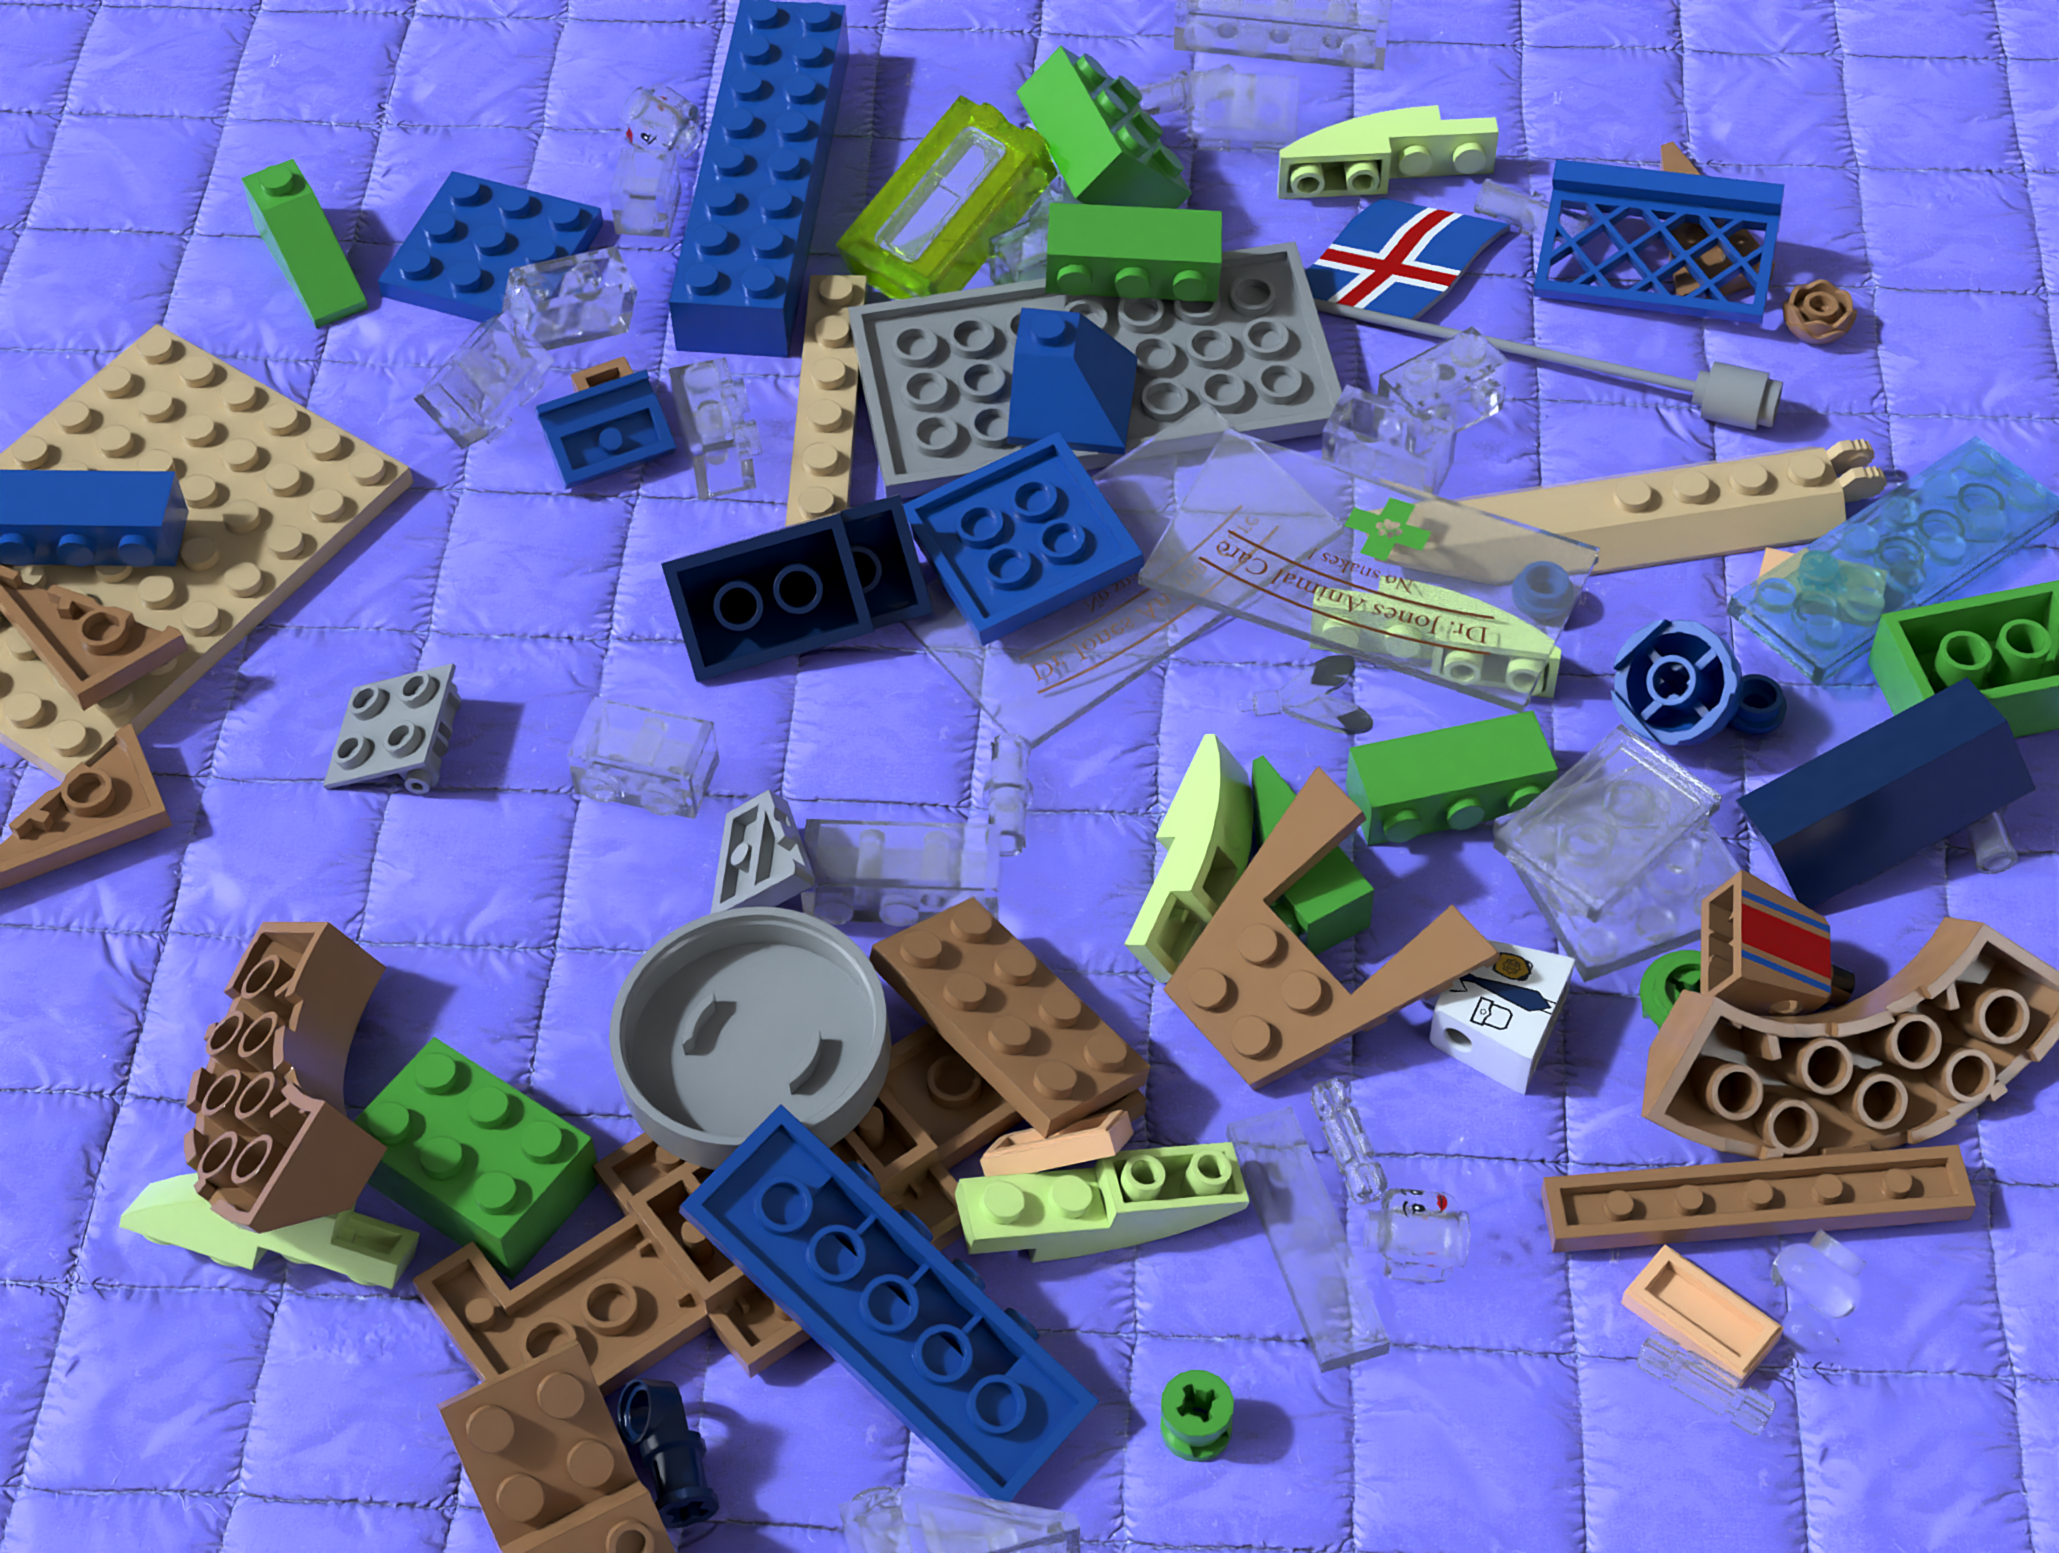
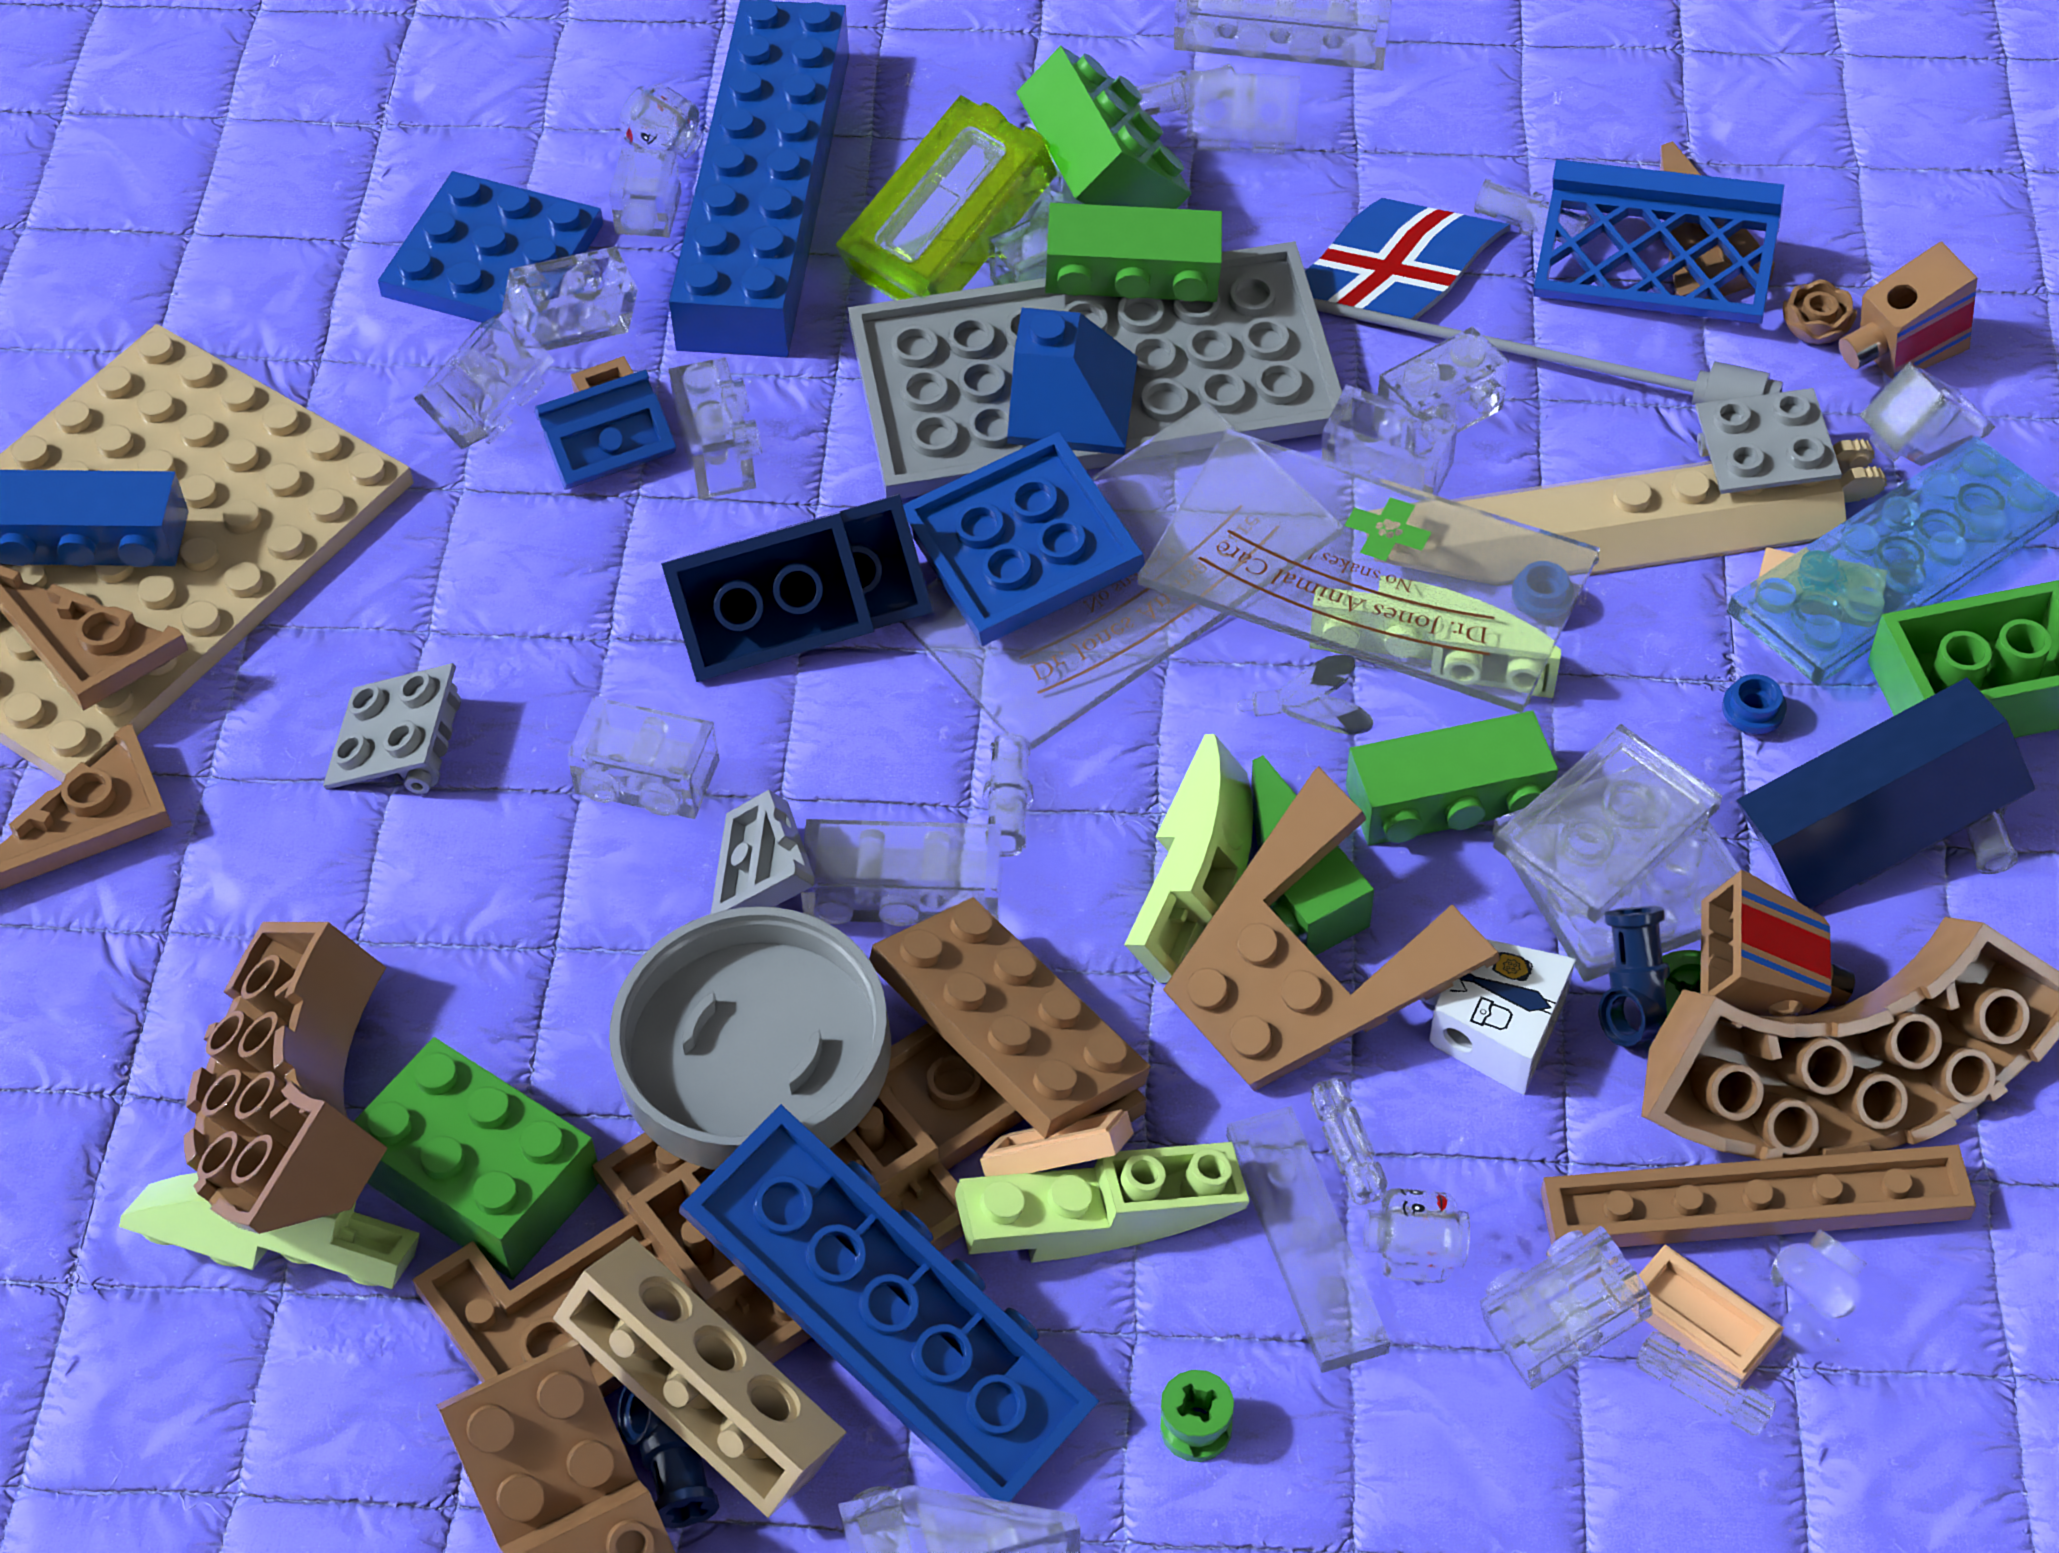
bright green slope [241,159,368,329] -> none
tan plate [785,275,868,527] -> none
yellowish green slope [1277,105,1499,199] -> none
blue cylinder [1611,619,1744,747] -> none
none -> tan brick [552,1236,847,1518]
none -> clear brick [1479,1226,1653,1390]
none -> dark blue connector [1598,906,1670,1047]
none -> light grey hinge [1695,388,1842,494]
none -> medium nougat torso [1838,241,1978,380]
none -> clear slope [1859,362,1996,466]

